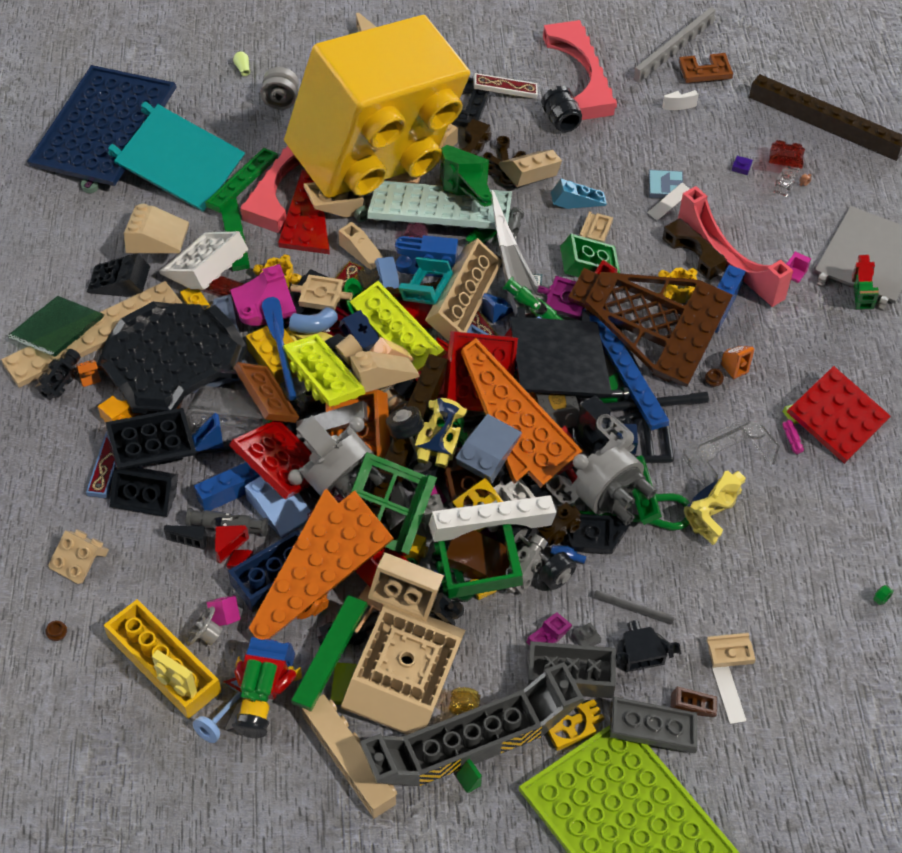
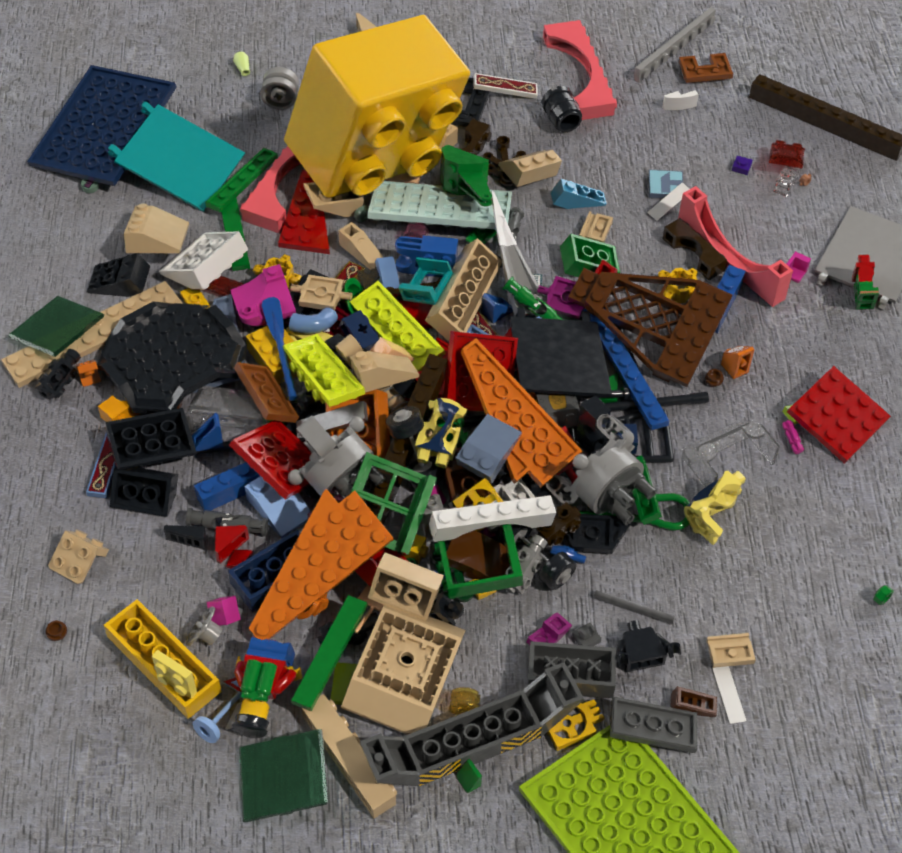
dark grey slope [382,481,410,540] -> none
none -> clear green piece [239,729,328,822]

